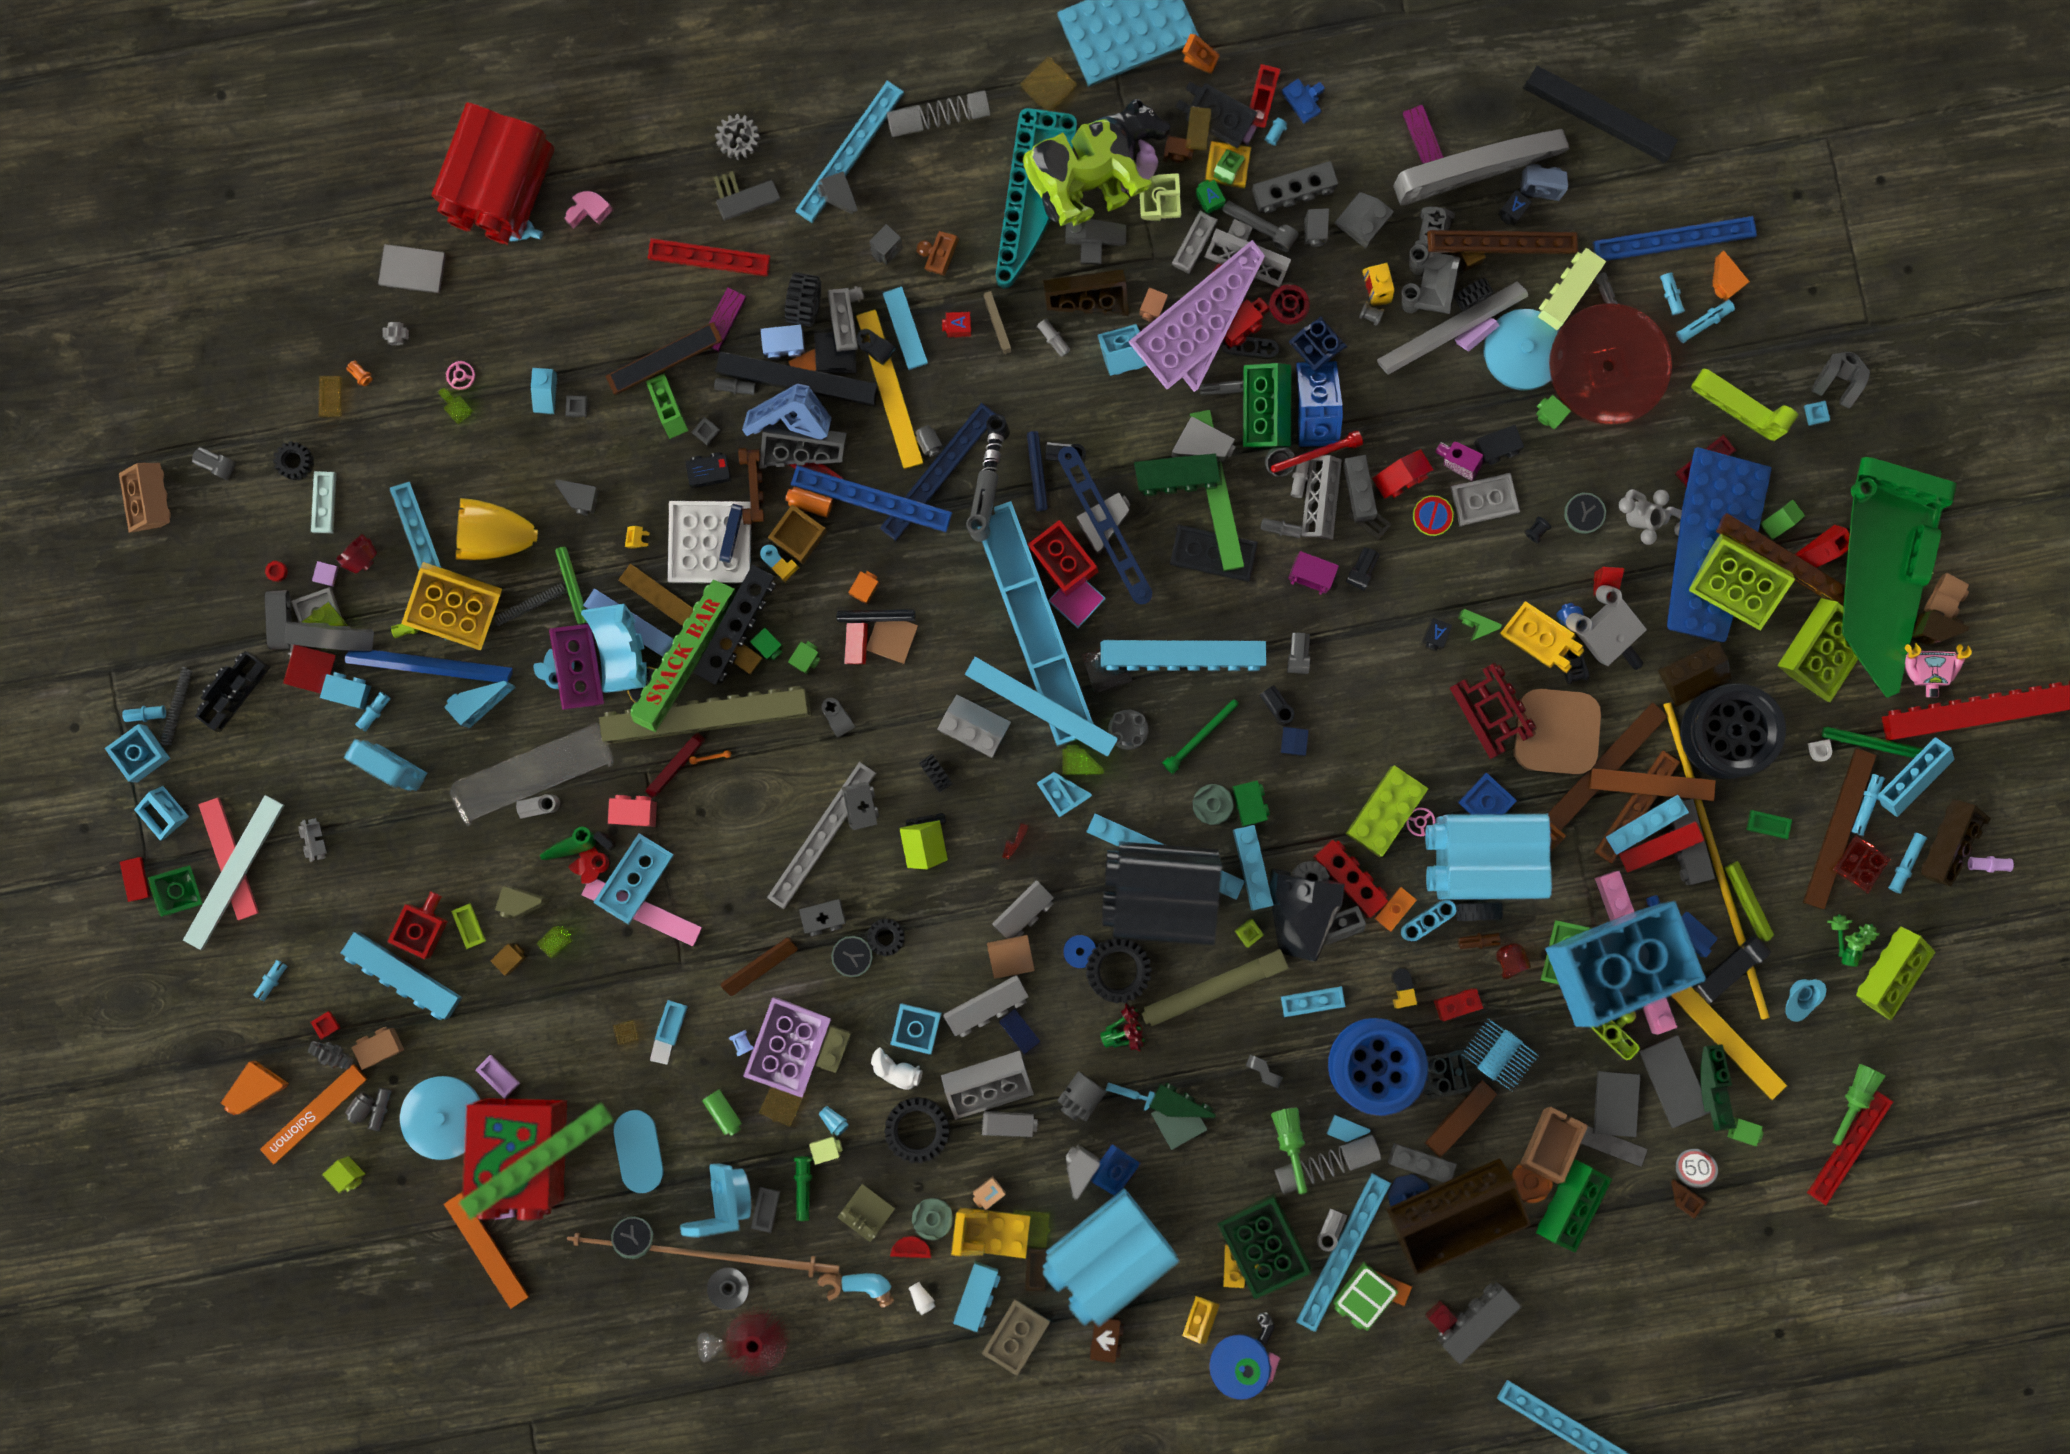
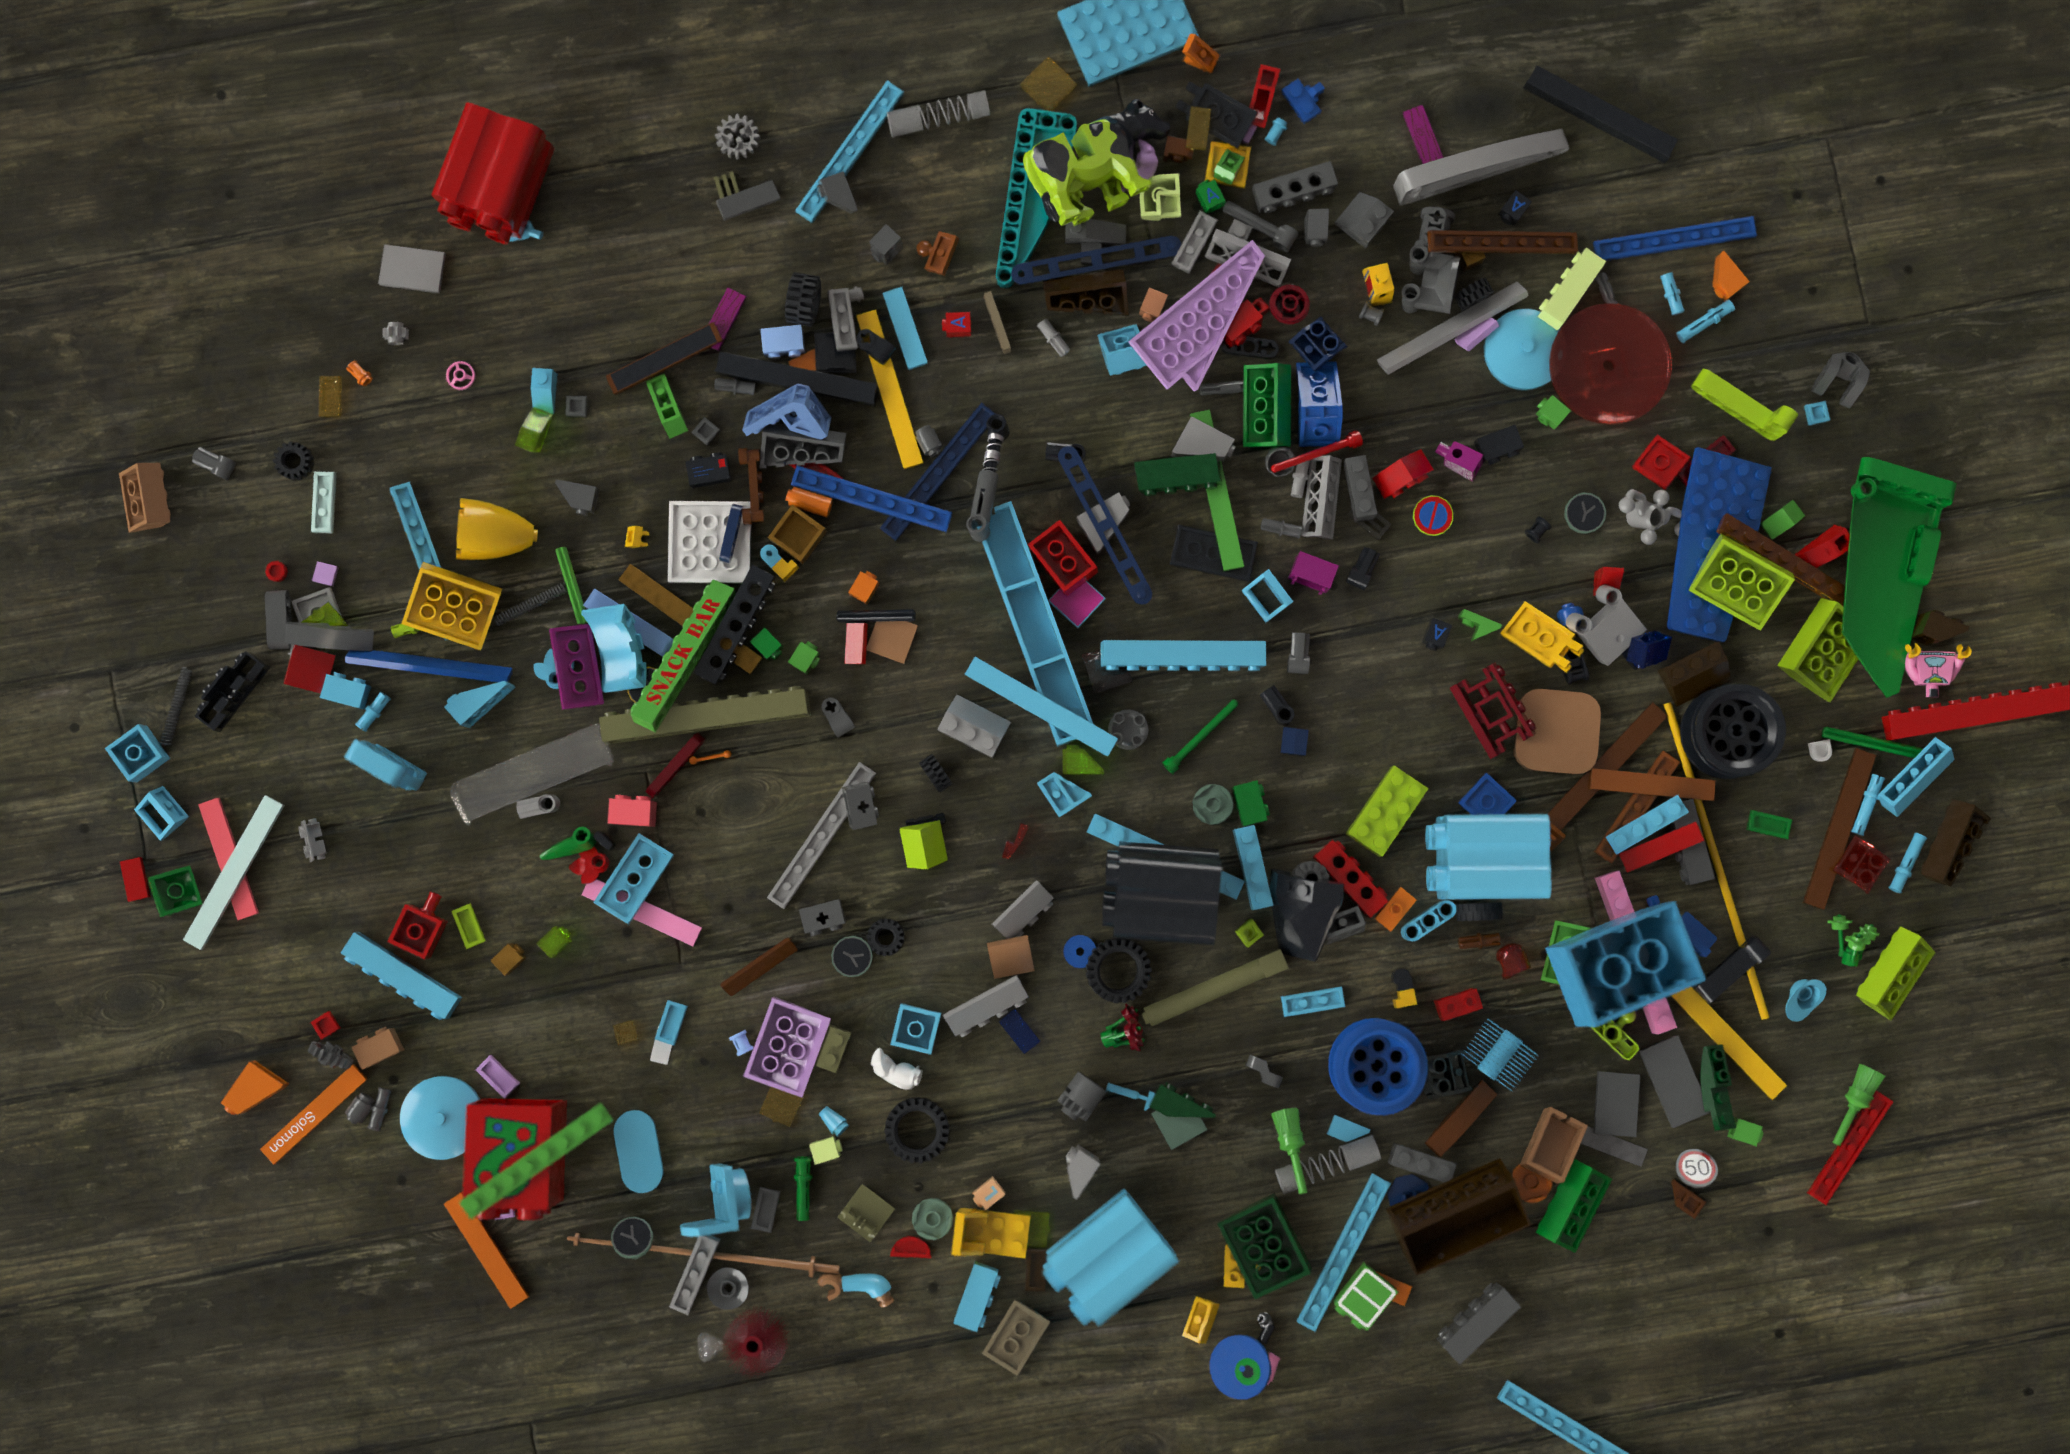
medium azure axle [122,705,166,722] -> none
medium azure pin [253,960,288,1002] -> none
lime brick [322,1156,365,1193] -> none
dark red cone [336,534,377,574] -> none
clear neon green plate [438,387,474,424] -> none
olive slope [495,886,550,919] -> none
bright pink brick [565,191,613,228] -> none
red tile [648,238,771,277] -> none
bright green brick [702,1089,742,1136] -> none
white cone [908,1282,936,1315] -> none
light grey slope [941,1051,1034,1120] -> none
light grey slope [982,1110,1038,1137] -> none
dark blue axle [1027,431,1048,511] -> none
blue plate [1090,1144,1141,1195] -> none
reddish brown brick [1090,1317,1124,1363] -> none
light grey piece [1316,1209,1347,1251] -> none
bright pink piece [1406,808,1435,836] -> none
dark red brick [1425,1300,1458,1334] -> none
light grey tile [1450,473,1520,526] -> none
sand blue slope [1520,164,1568,201] -> none
lime slope [1724,861,1773,942] -> none
medium nougat brick [1924,573,1969,619] -> none
lavender pin [1968,856,2014,873] -> none
none -> clear neon green slope [515,407,553,453]
none -> light grey tile [669,1235,720,1315]
none -> dark blue piece [1011,236,1181,284]
none -> medium azure tile [1241,569,1293,623]
none -> clear blue brick [1627,630,1672,668]
none -> red tile [1632,434,1691,491]

